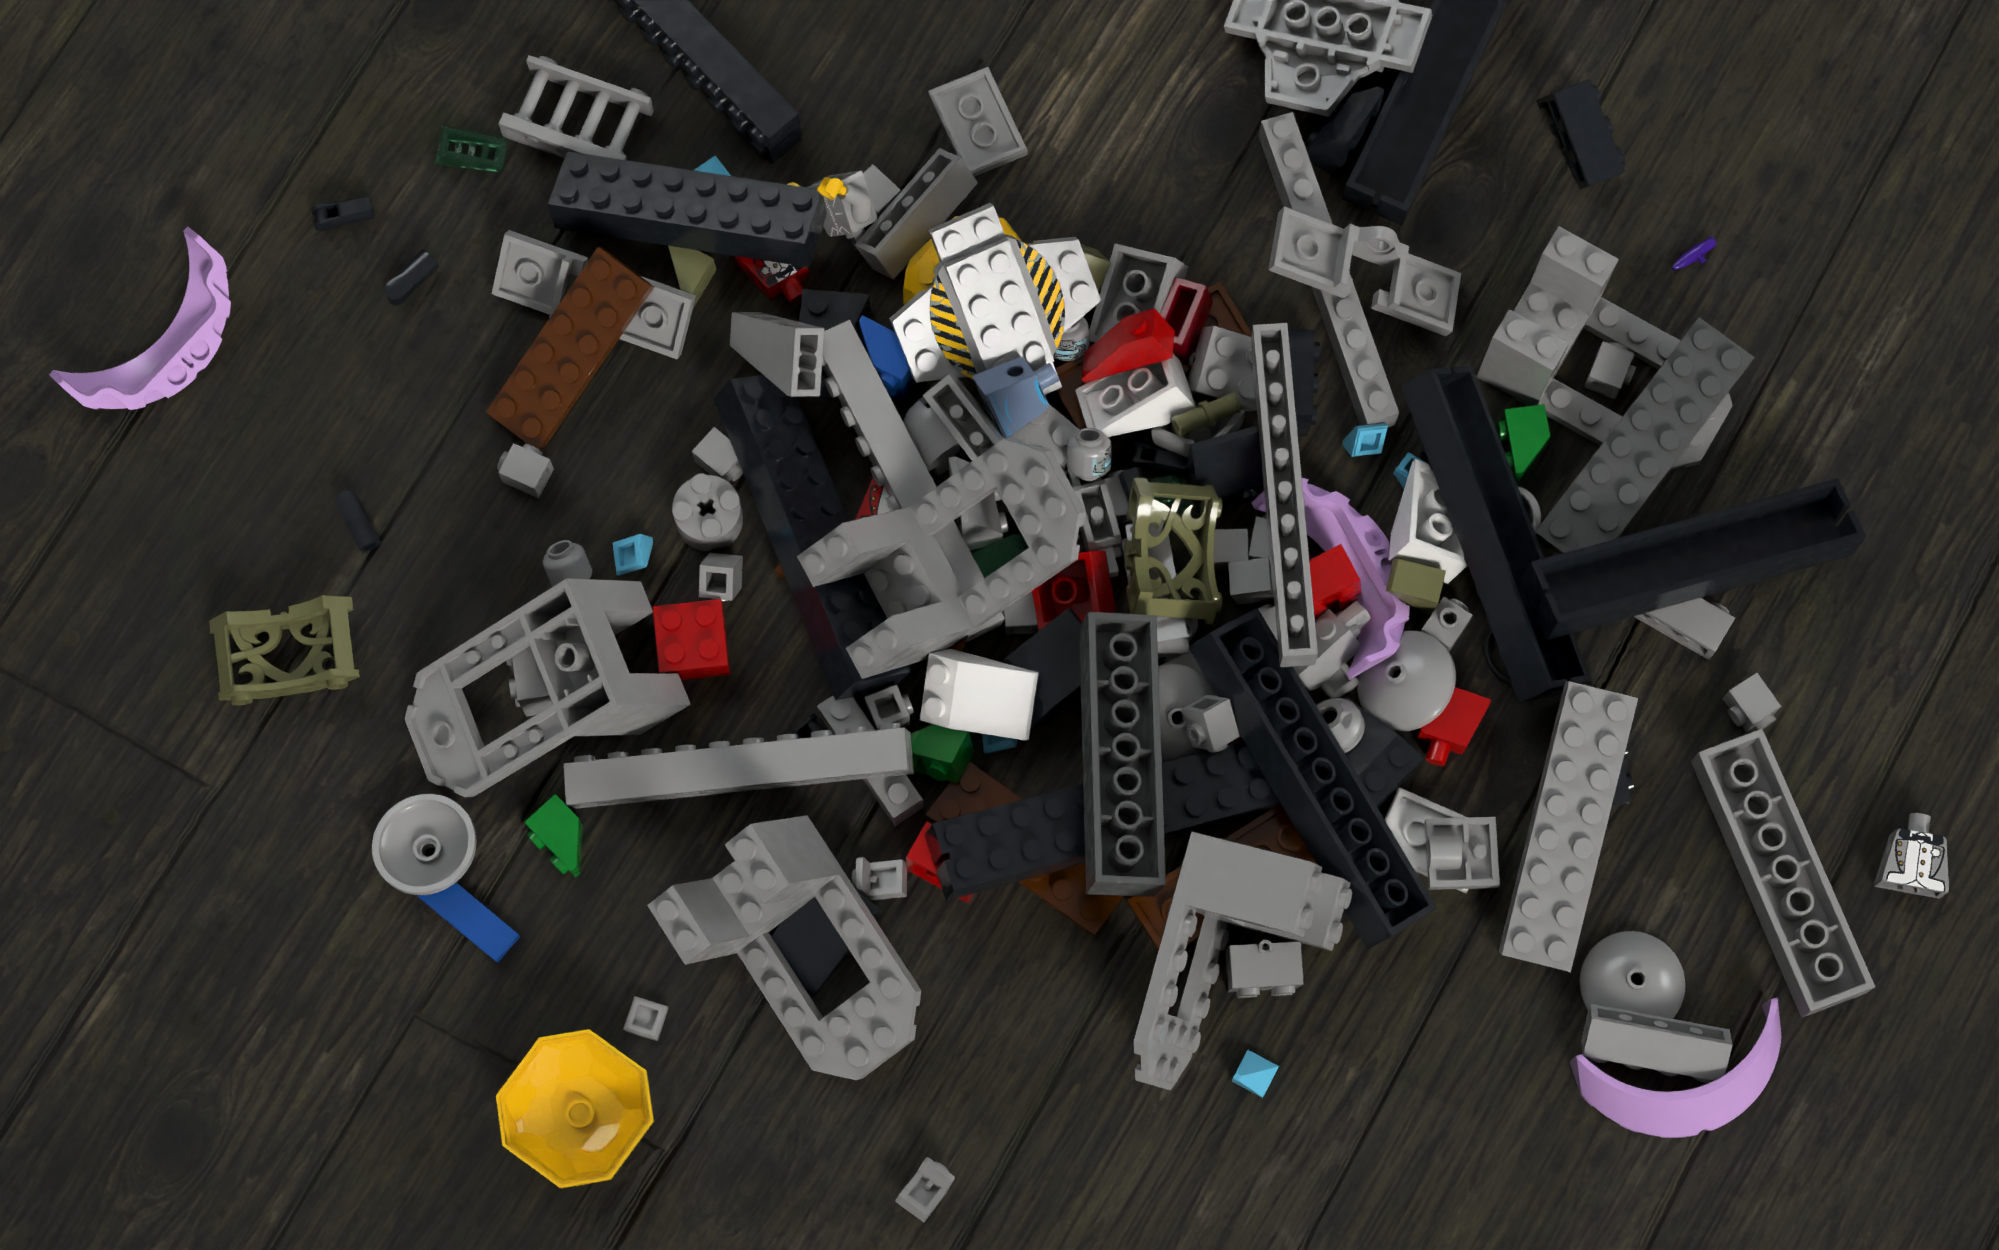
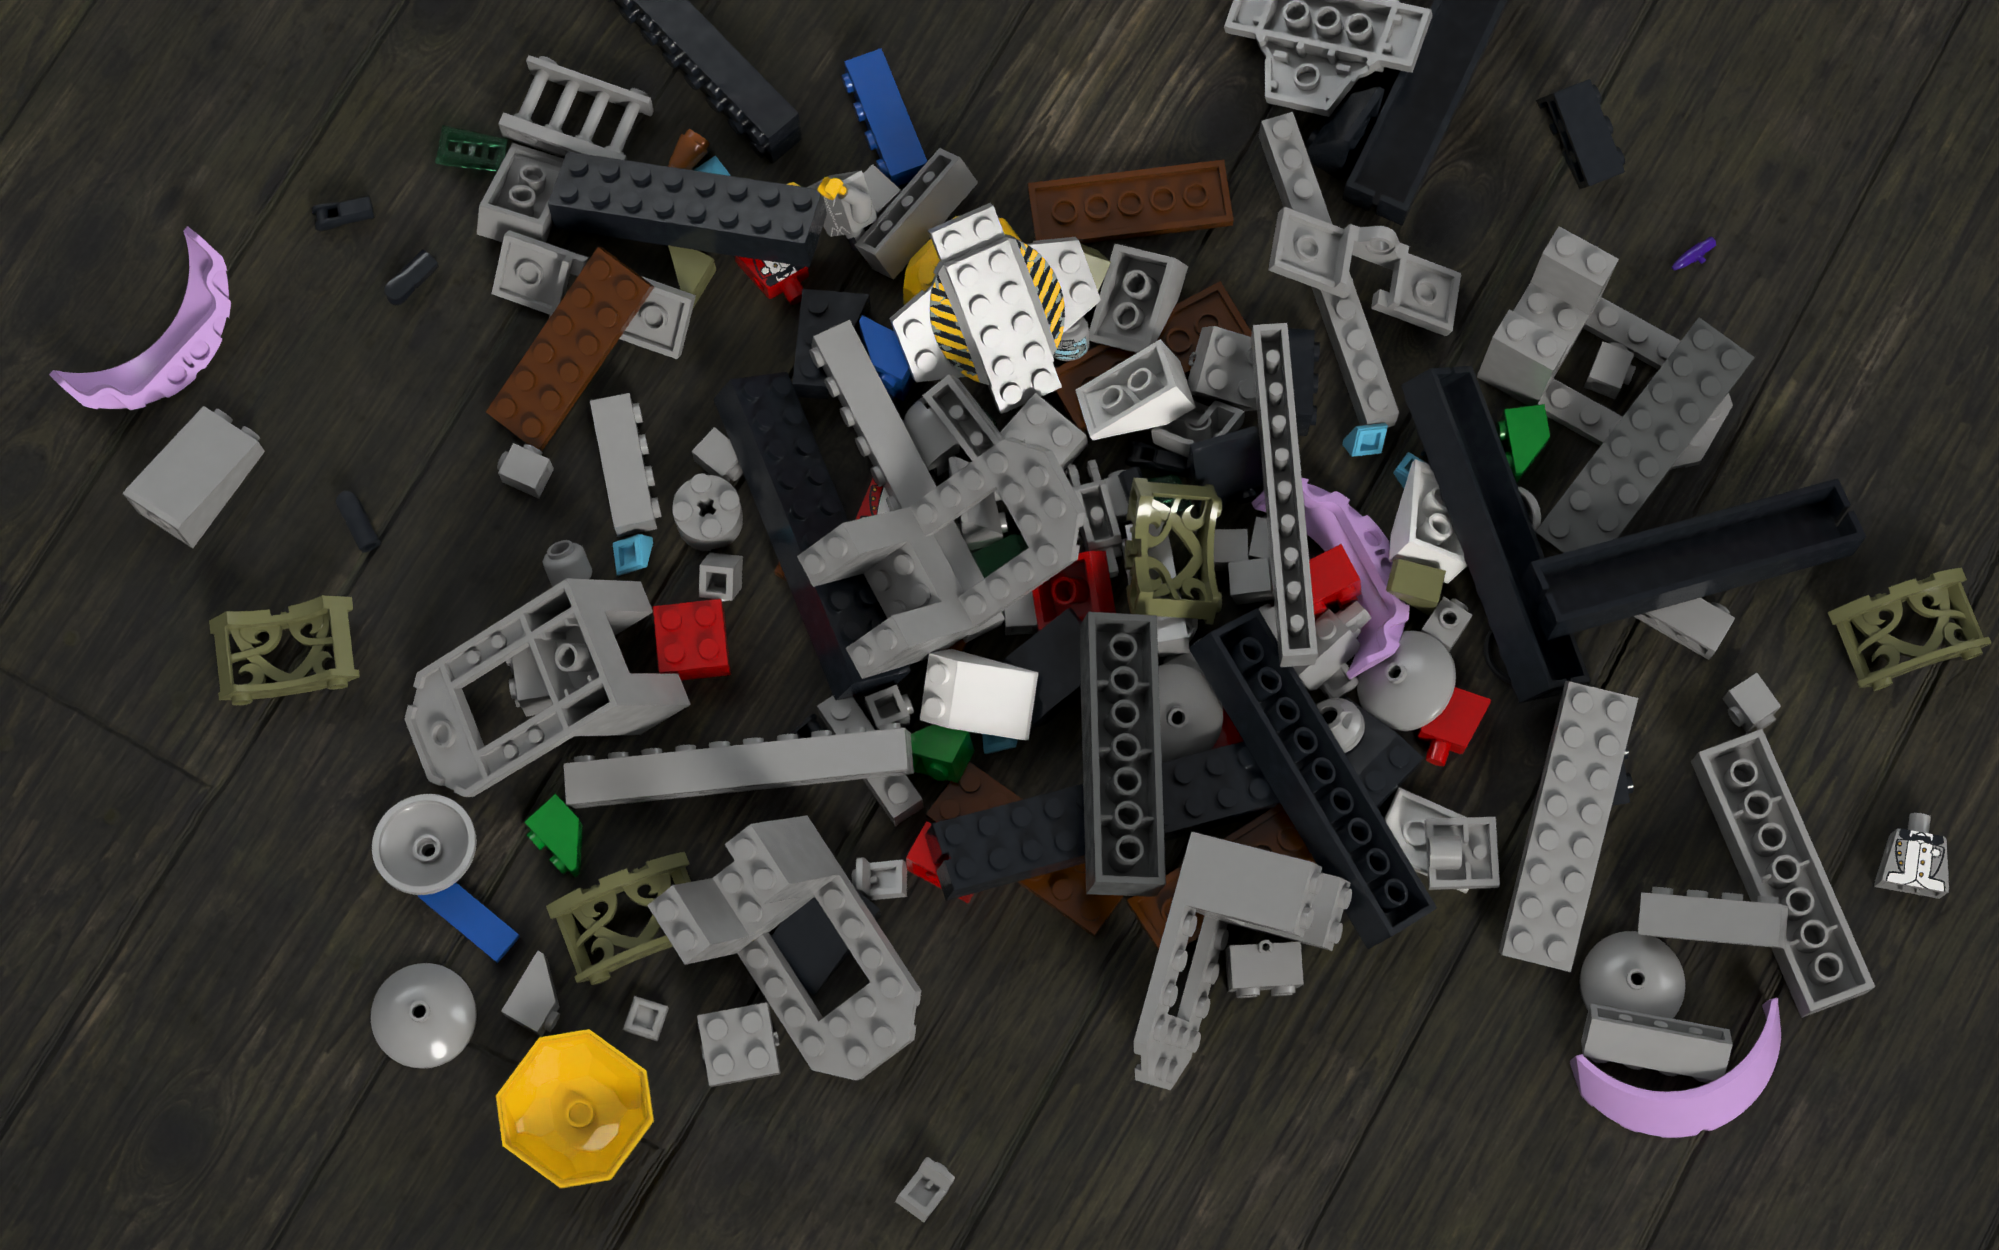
light grey slope [730,312,824,397] -> none
light grey tile [928,67,1028,177] -> none
sand blue torso [972,357,1059,438] -> none
light grey head [1067,428,1111,481] -> none
red slope [1081,308,1175,383] -> none
dark red brick [1160,277,1213,361] -> none
olive pin [1171,392,1242,437] -> none
light grey brick [1182,695,1240,752] -> none
medium azure slope [1232,1050,1279,1098] -> none
none -> light grey slope [123,406,265,548]
none -> light grey dish [371,963,477,1069]
none -> light grey slope [477,143,564,243]
none -> light grey slope [501,951,560,1037]
none -> olive fence [546,852,691,985]
none -> light grey brick [590,393,662,537]
none -> dark orange cone [667,129,710,170]
none -> light grey brick [697,1002,781,1087]
none -> blue brick [841,48,927,186]
none -> reddish brown plate [1028,159,1234,244]
none -> light grey brick [1638,887,1788,948]
none -> olive fence [1828,568,1992,691]

